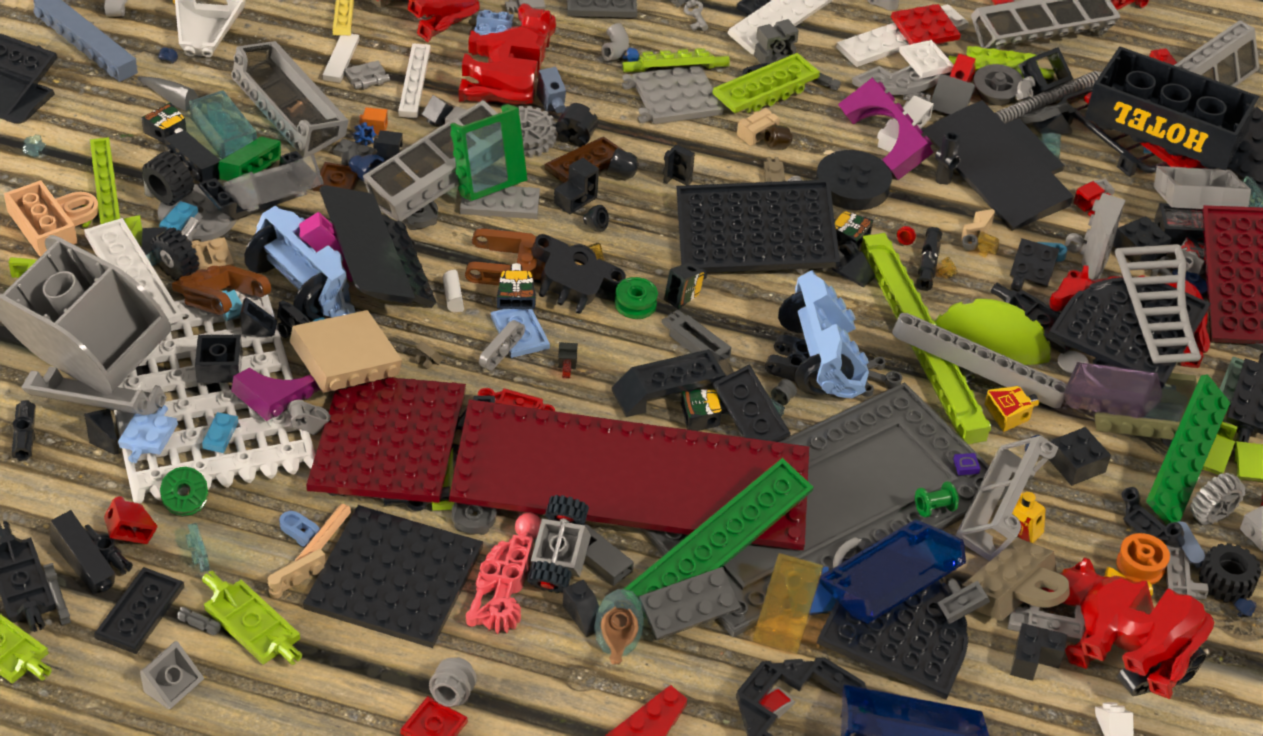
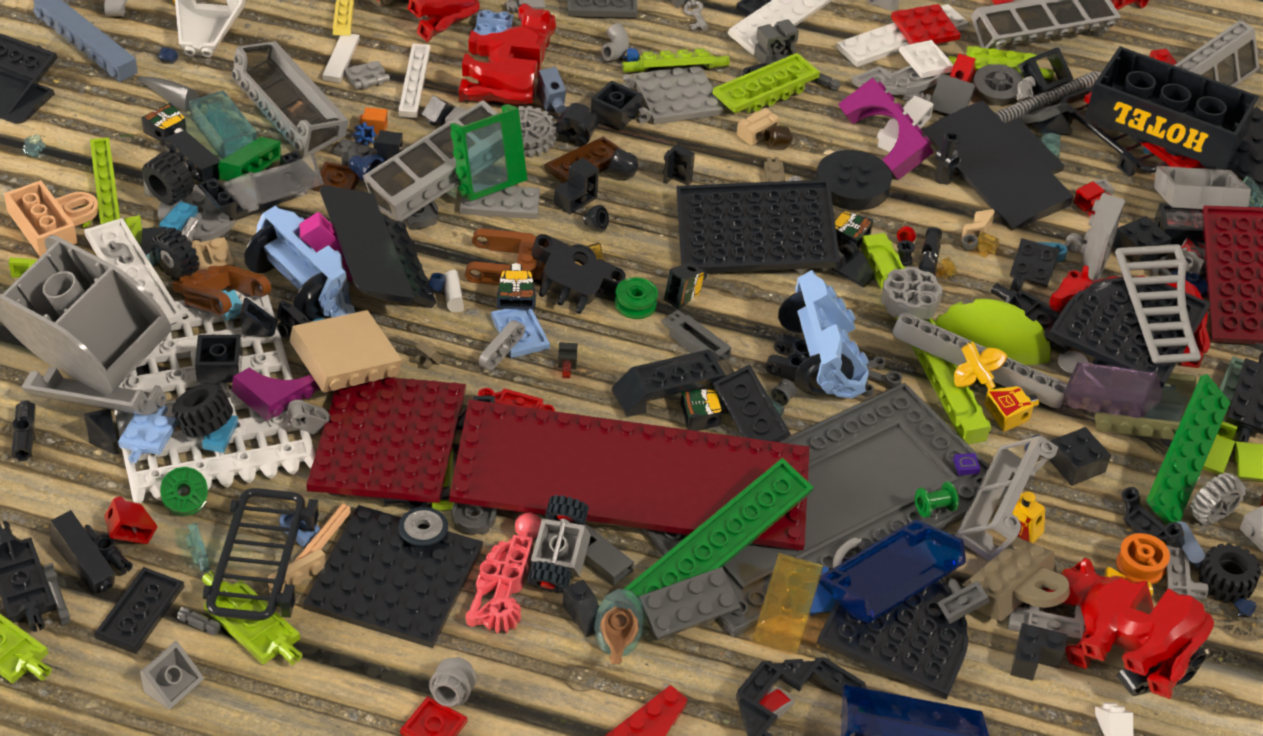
none -> light grey arm [106,241,134,263]
none -> black tyre [172,383,233,438]
none -> black bar [203,488,319,621]
none -> wheel [399,507,448,546]
none -> dark blue piece [428,273,445,292]
none -> black brick [591,80,642,130]
none -> light grey connector [881,267,942,319]
none -> black bush [897,240,915,266]
none -> yellow plant [954,341,1008,390]

